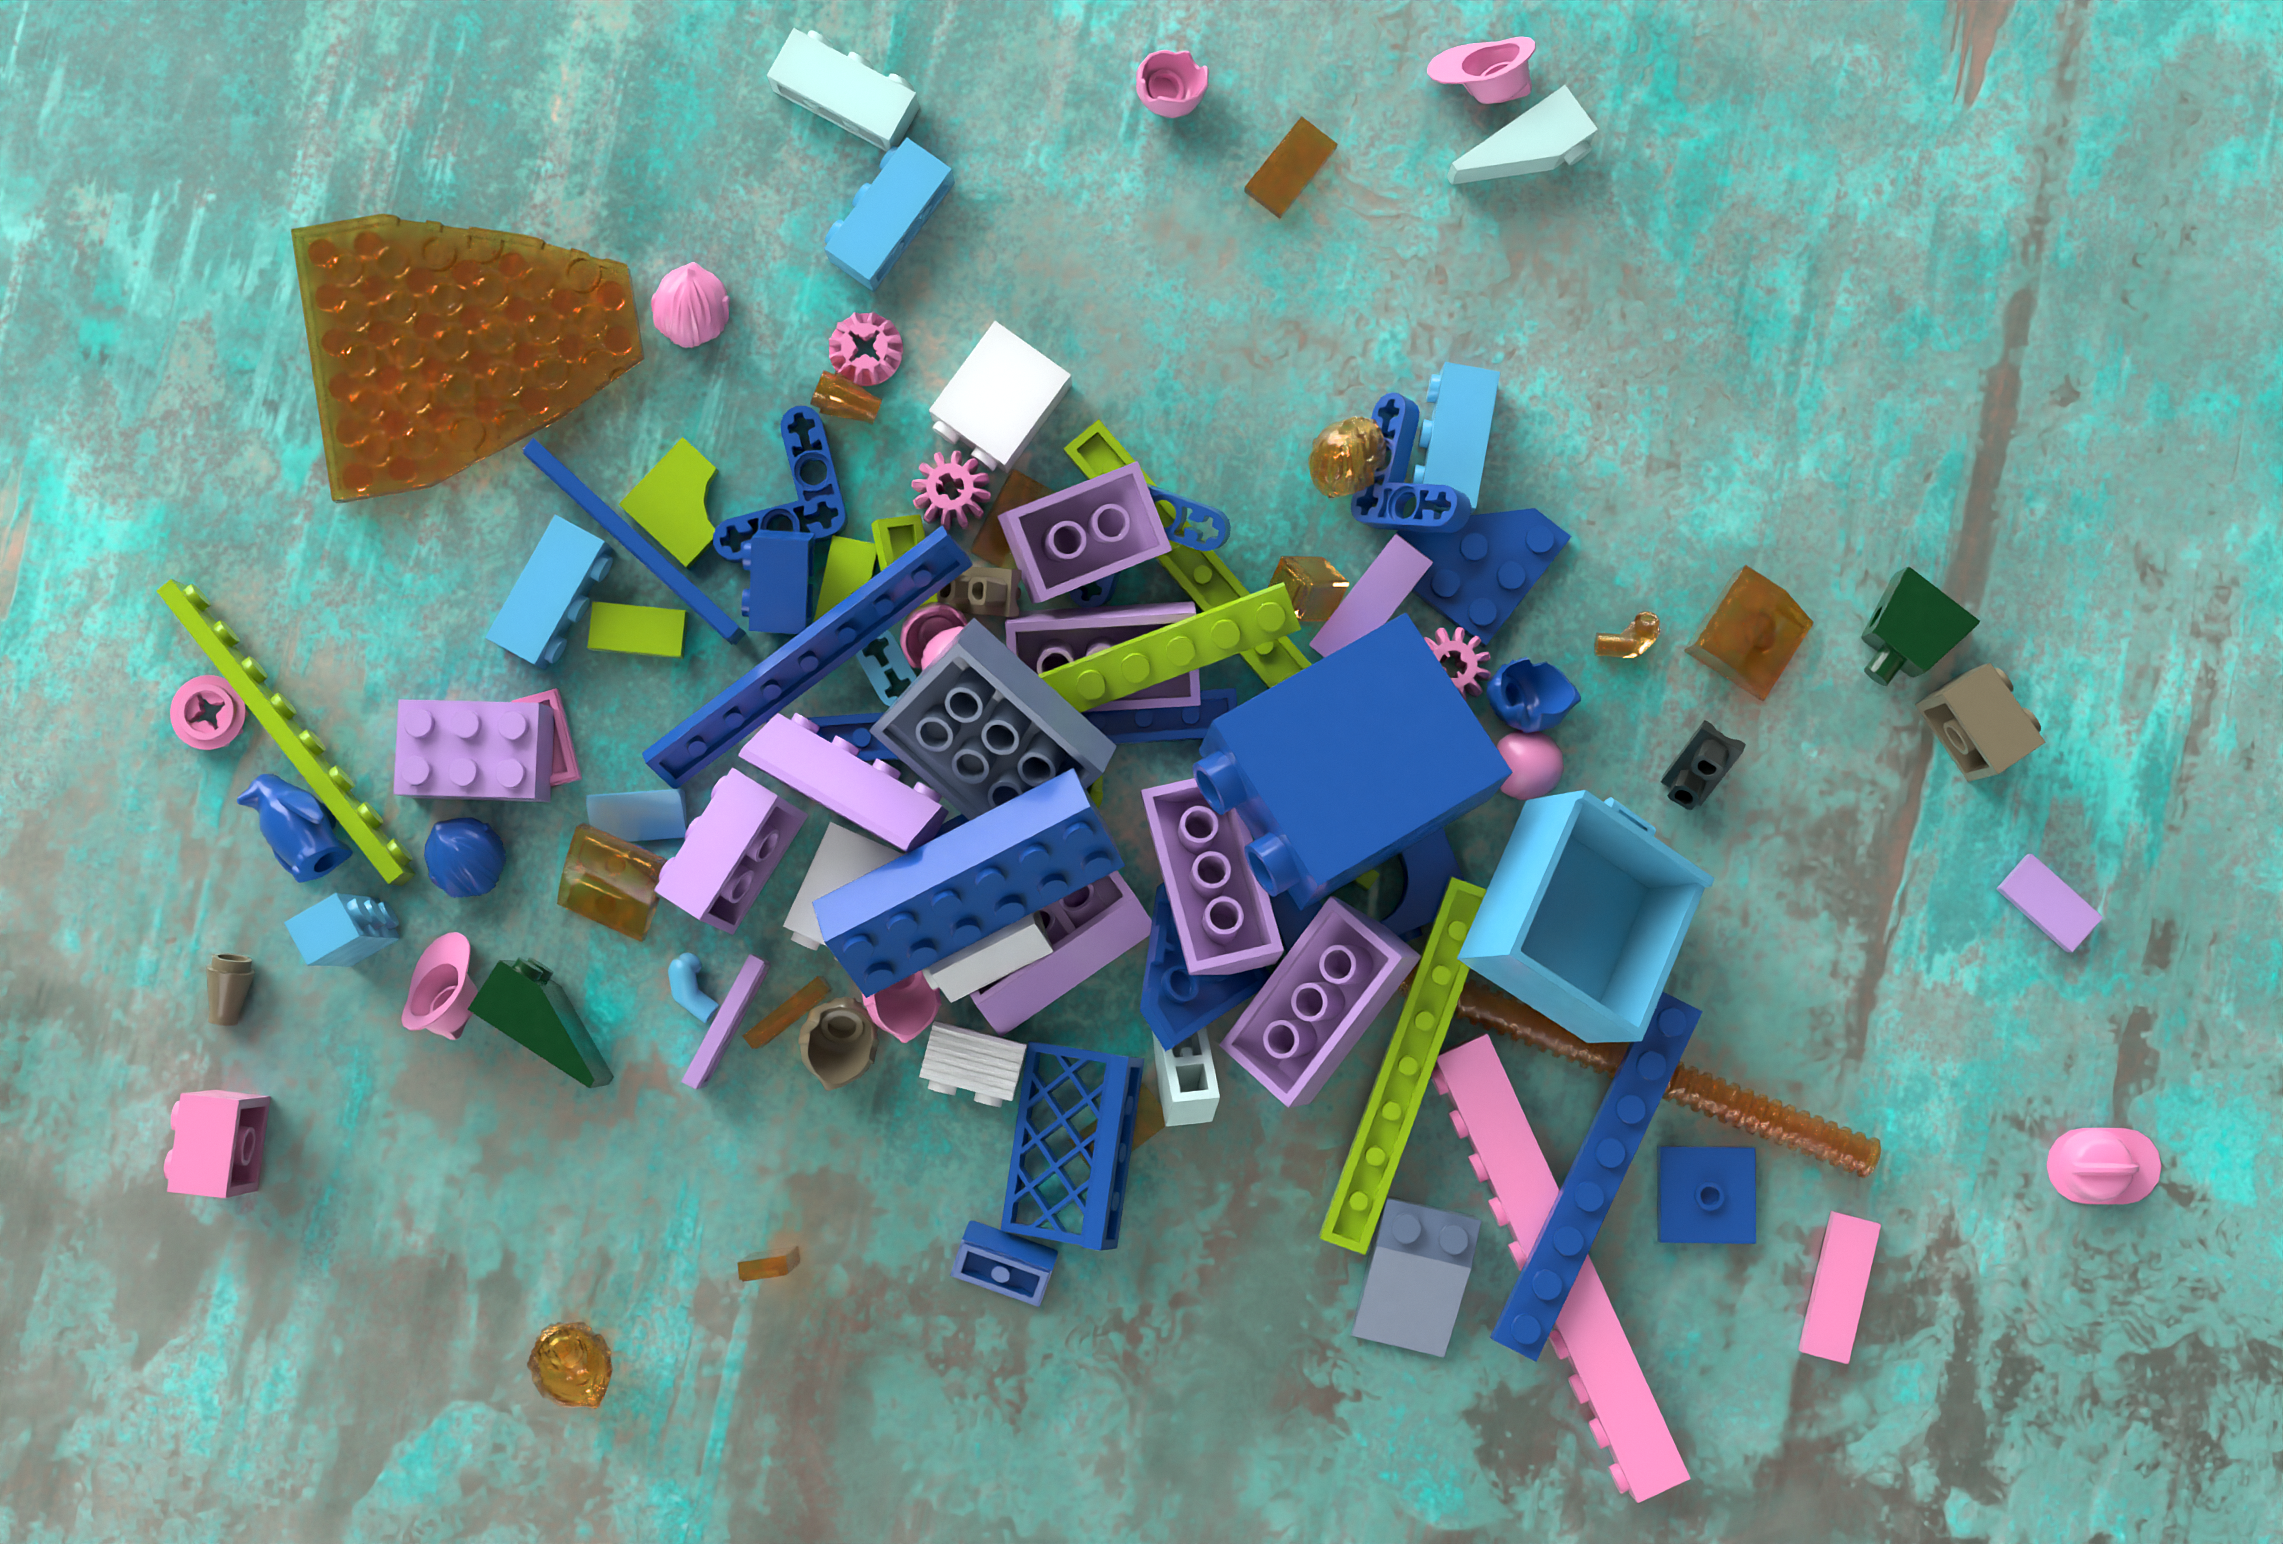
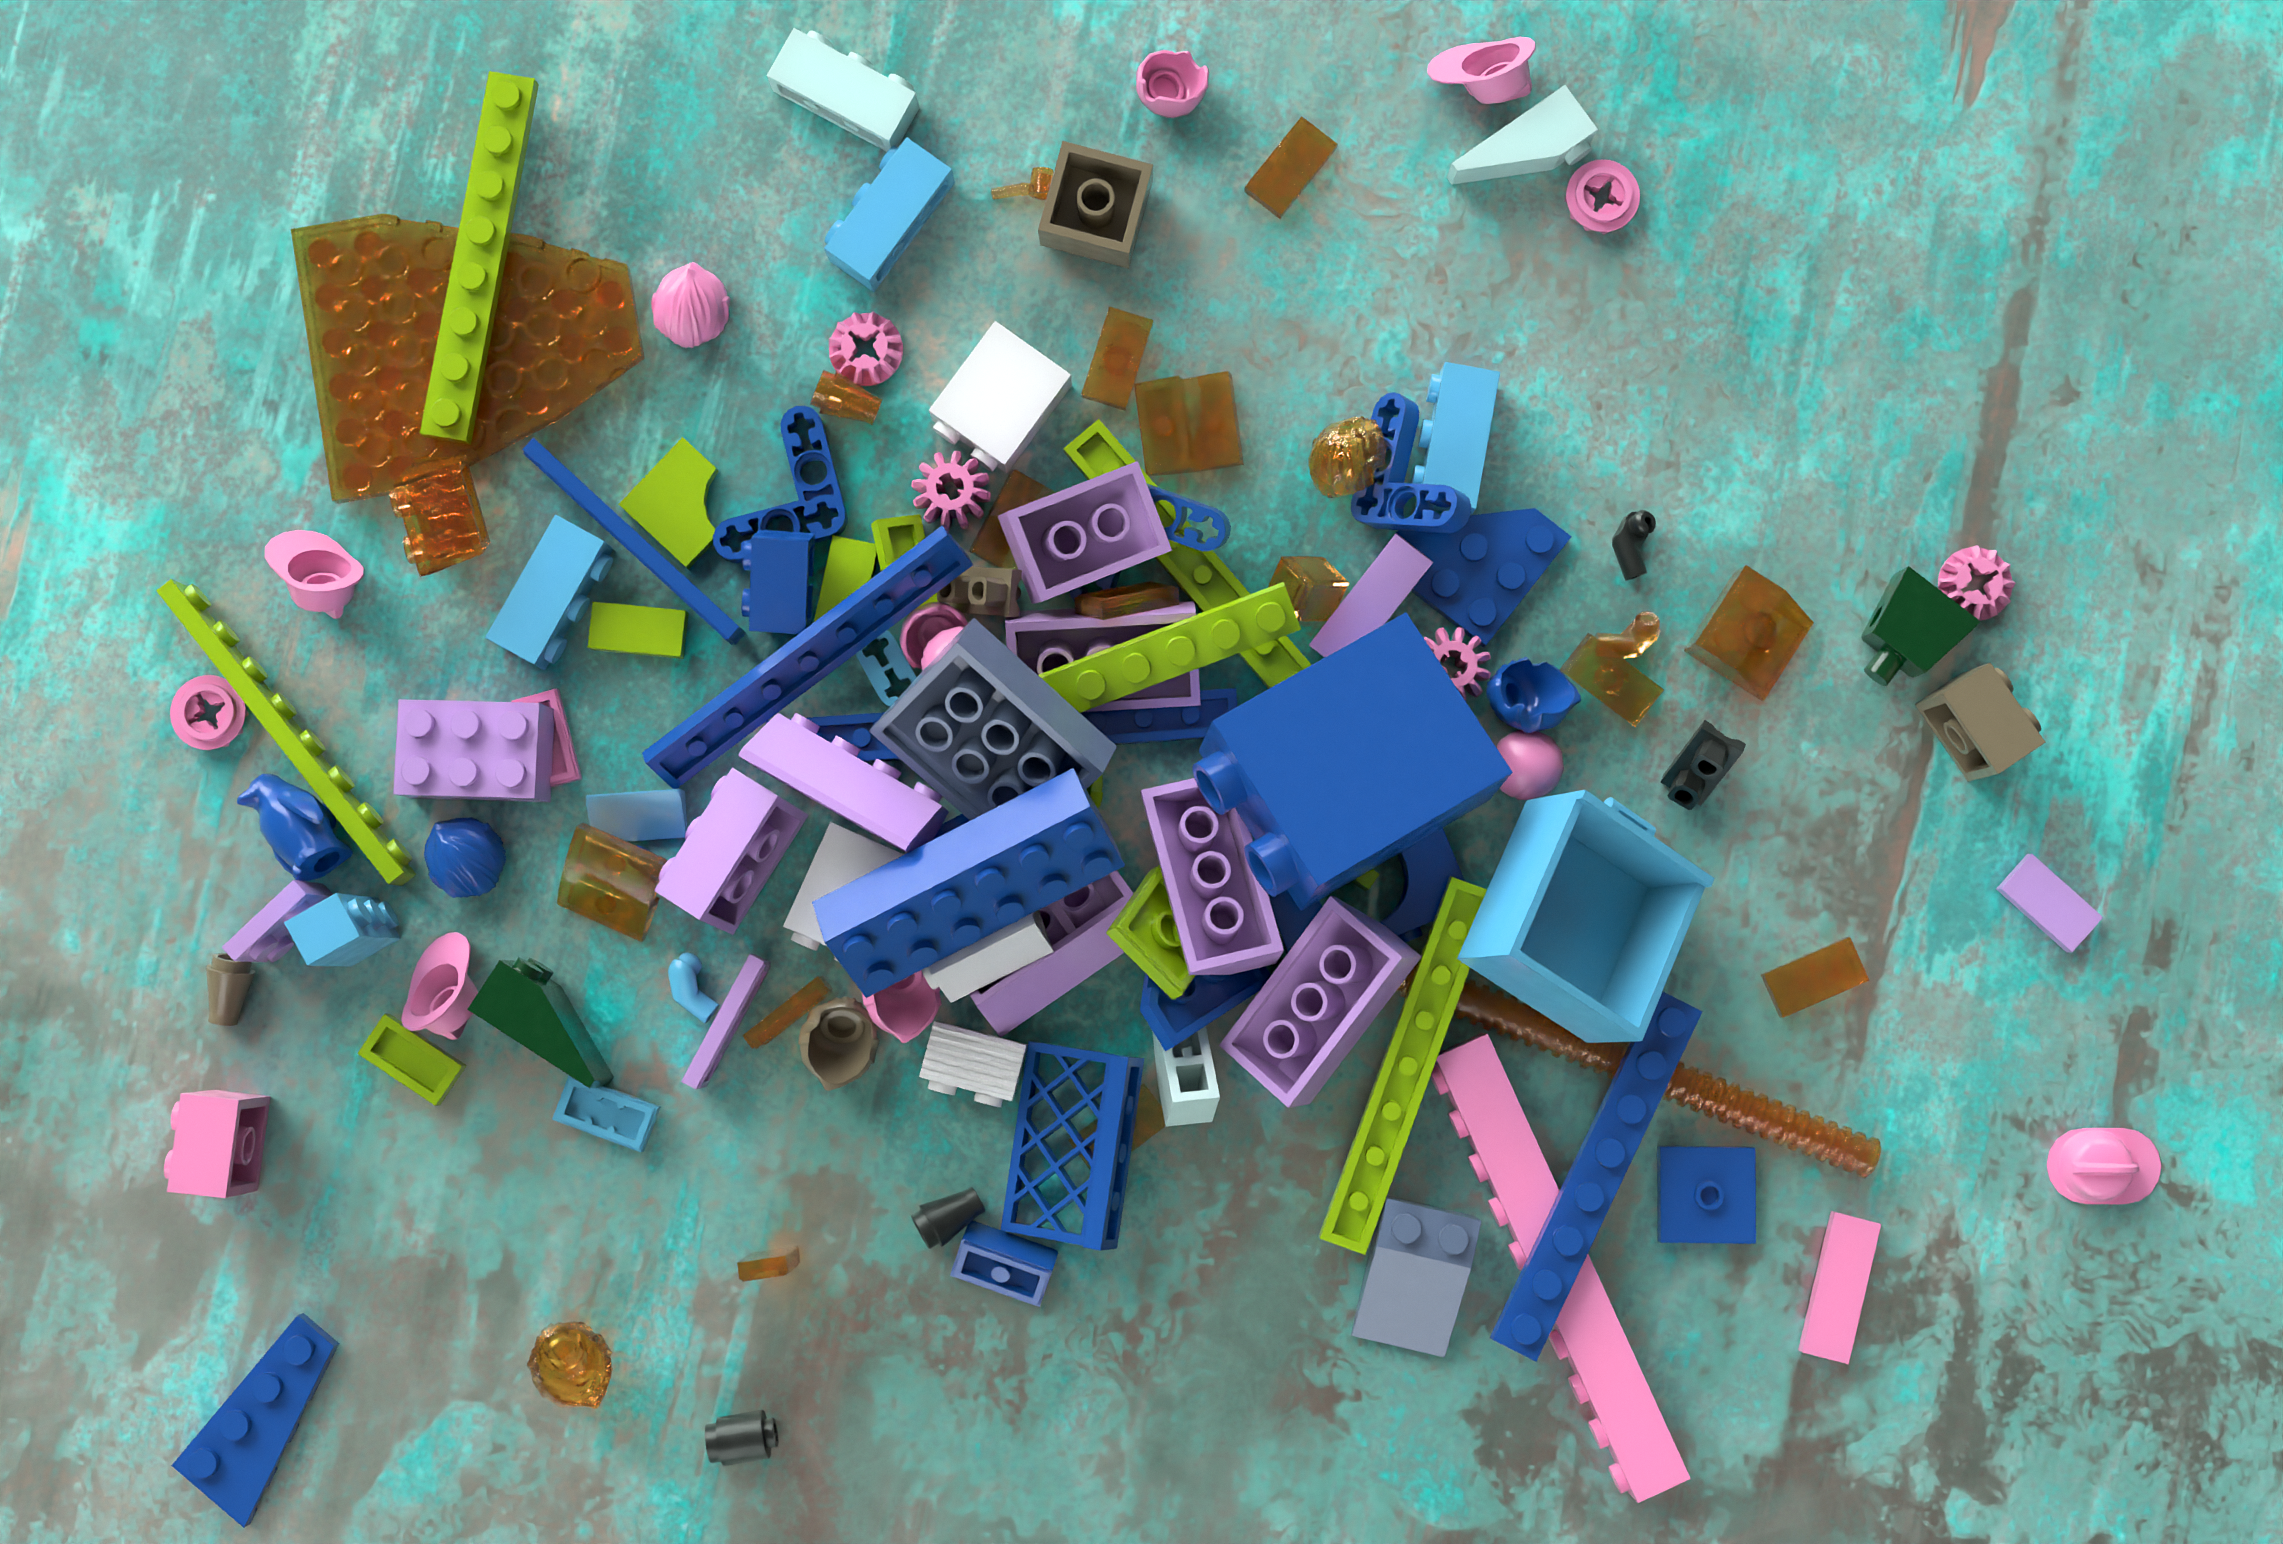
none -> blue wing [171,1313,340,1528]
none -> lavender plate [222,880,333,962]
none -> bright pink piece [265,530,364,619]
none -> lime tile [357,1014,467,1106]
none -> clear orange slope [390,453,490,577]
none -> lime plate [420,71,539,445]
none -> medium azure plate [552,1076,661,1152]
none -> pearl dark grey brick [705,1410,779,1466]
none -> pearl dark grey cone [911,1186,985,1249]
none -> clear orange hand [991,167,1054,200]
none -> dark tan brick [1038,141,1153,269]
none -> clear orange tile [1074,581,1179,620]
none -> clear orange plate [1081,307,1154,411]
none -> lime tile [1106,865,1195,1000]
none -> clear orange slope [1134,371,1244,476]
none -> clear orange plate [1560,633,1664,727]
none -> bright pink gear [1565,160,1640,235]
none -> pearl dark grey arm [1612,510,1656,581]
none -> clear orange tile [1760,937,1869,1018]
none -> bright pink gear [1938,546,2016,621]

